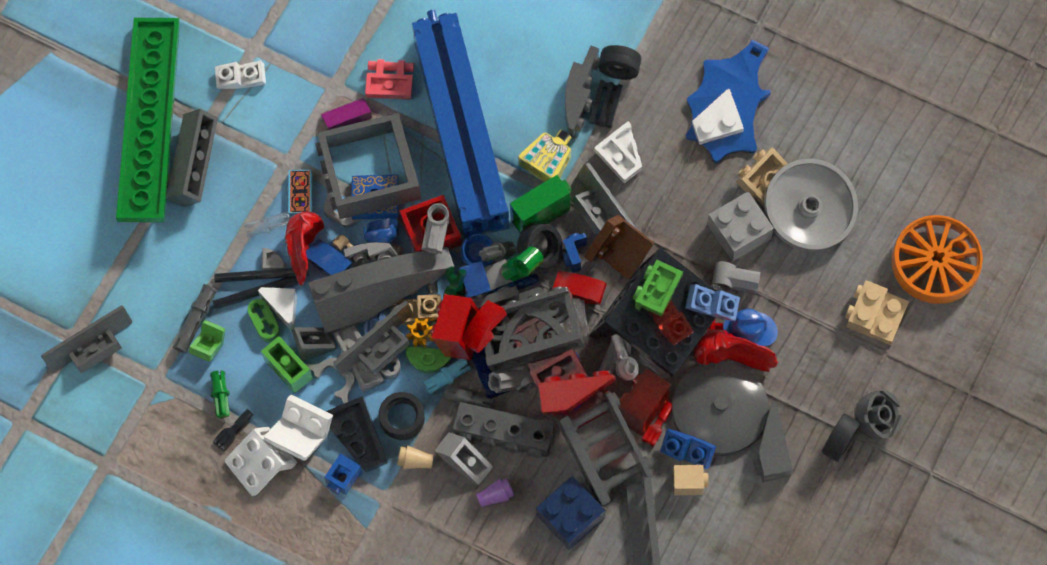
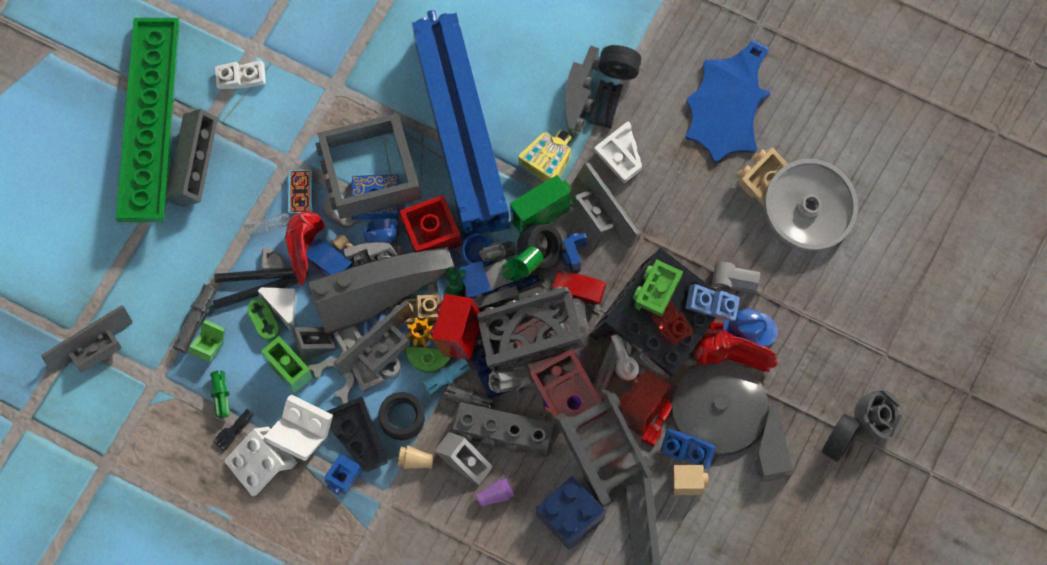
magenta slope [321,98,372,130] -> none
coral plate [365,59,414,100] -> none
light grey piece [422,204,449,254] -> none
red slope [462,300,507,353] -> none
red slope [539,371,616,414] -> none
reddish brown bracket [584,215,654,279] -> none
white wing [692,89,744,145] -> none
light grey brick [707,192,774,262] -> none
tan plate [845,280,909,345] -> none
orange piece [891,215,983,304] -> none

